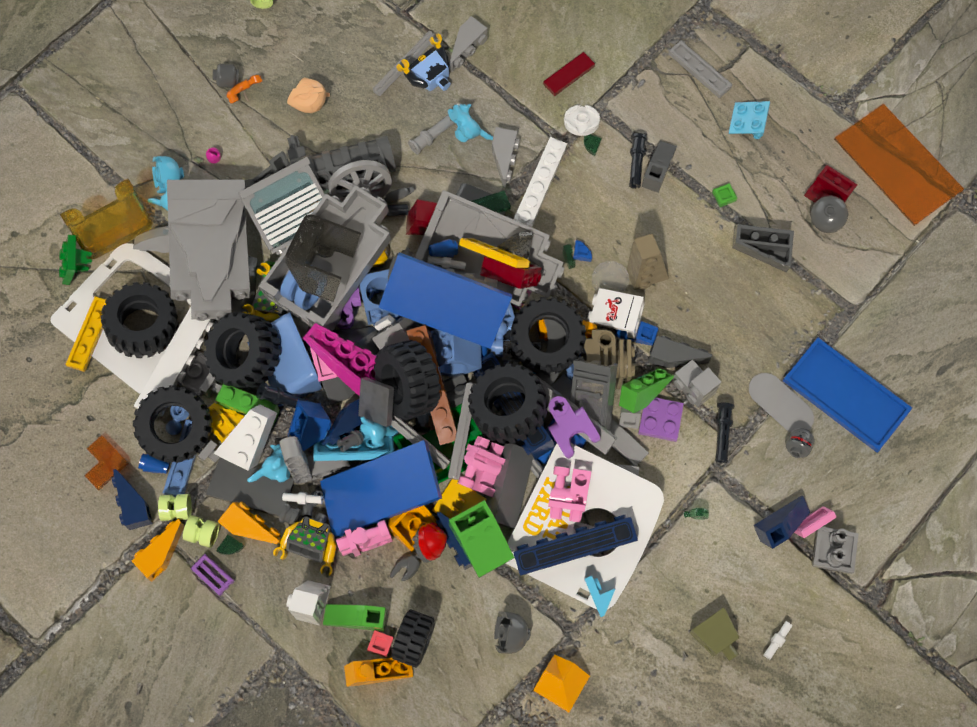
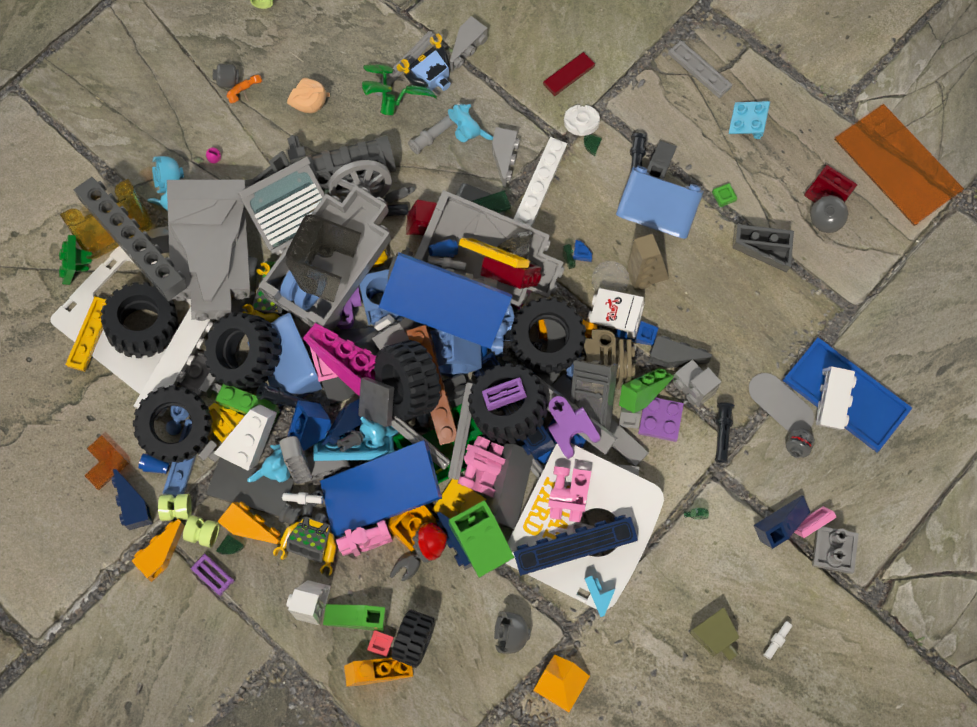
none -> dark grey brick [73,177,187,301]
none -> green plant [362,64,437,115]
none -> medium lavender tile [482,377,527,411]
none -> medium blue windscreen [616,166,704,239]
none -> white wedge [816,366,856,430]

